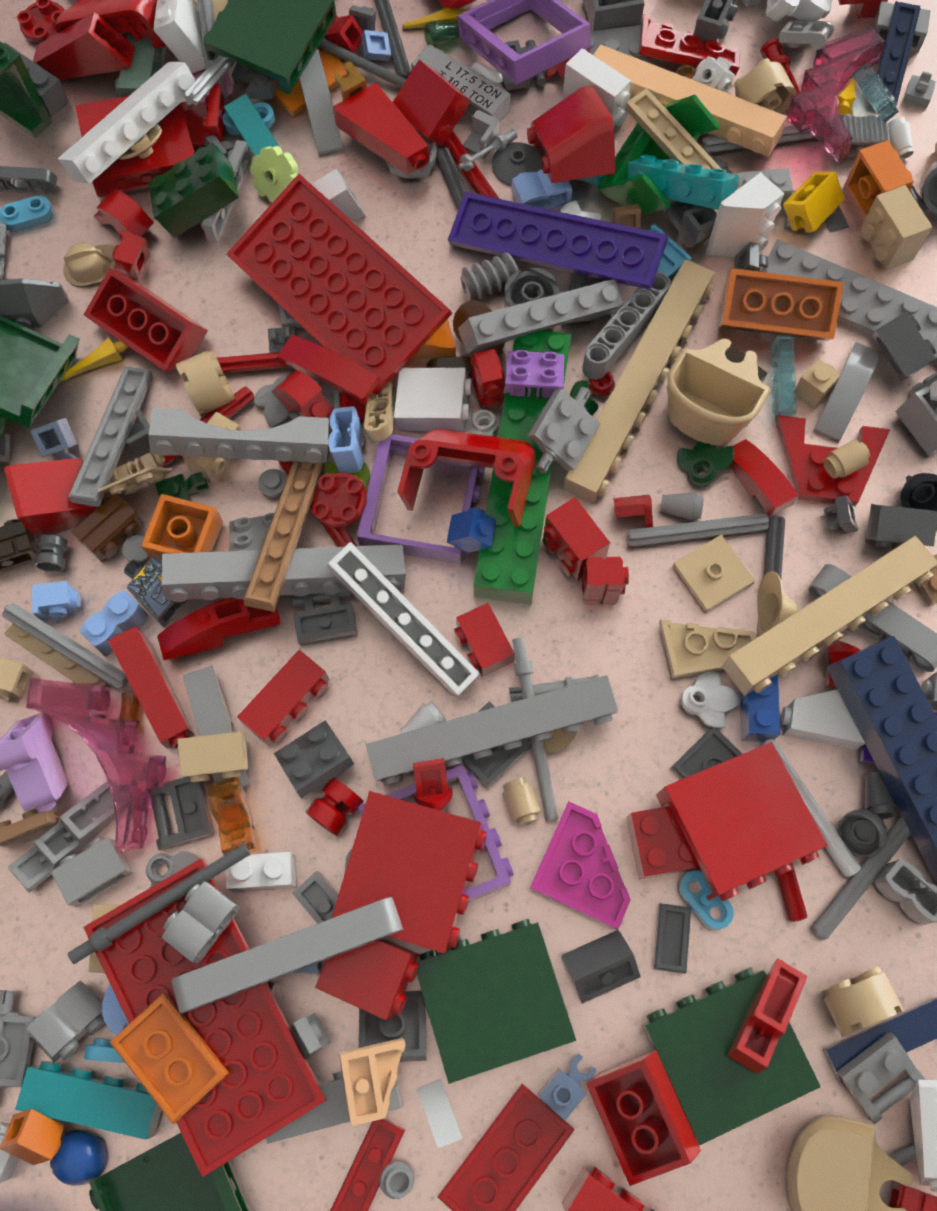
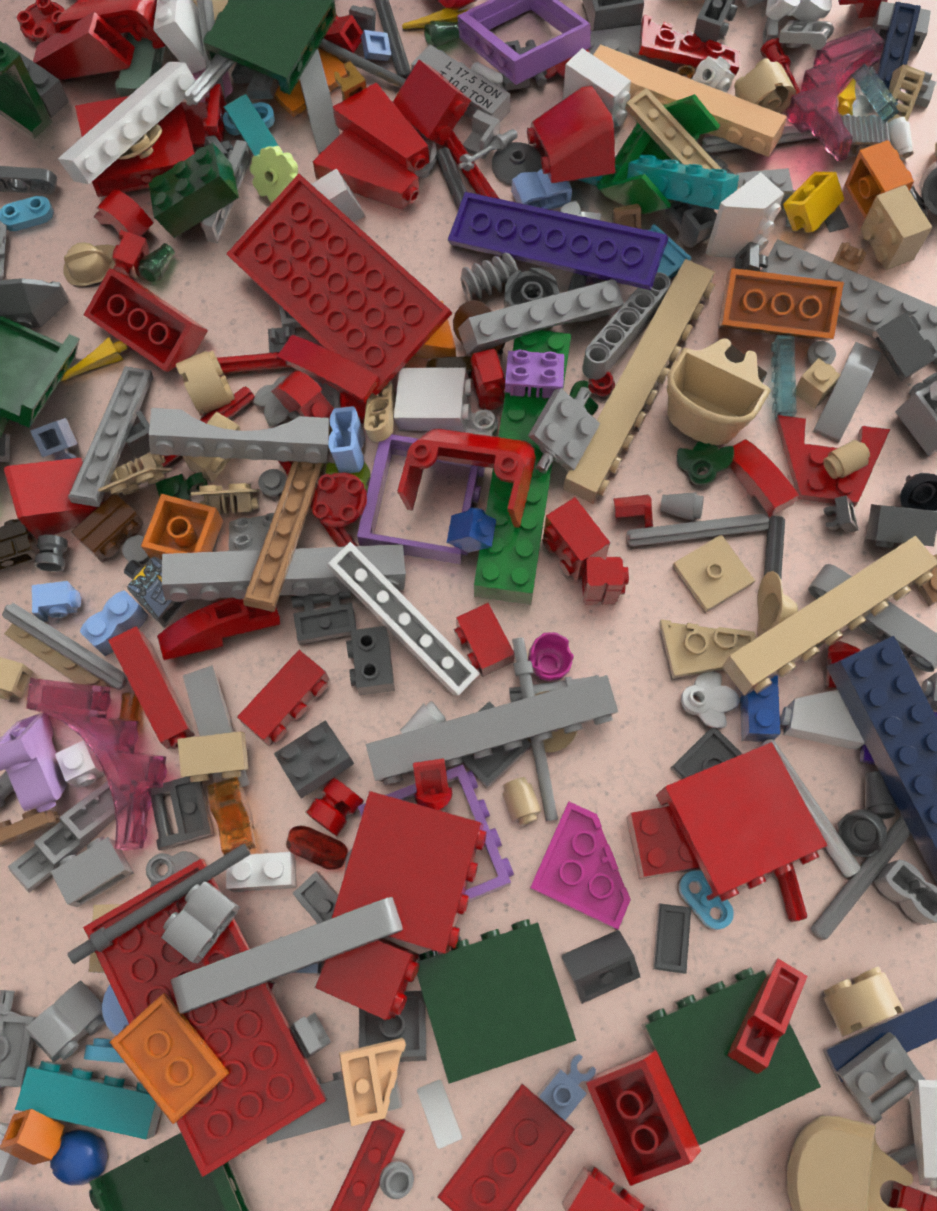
none -> white brick [55,740,106,788]
none -> clear green cone [138,243,175,282]
none -> tan hinge [191,483,259,514]
none -> clear red plate [286,825,348,870]
none -> red slope [312,128,420,210]
none -> dark grey brick [346,626,395,695]
none -> dark pink hair [528,632,574,682]
none -> light grey tile [763,17,778,44]
none -> light grey plate [807,341,836,365]
none -> medium nougat tile [832,242,867,273]
none -> tan slope [882,65,925,122]

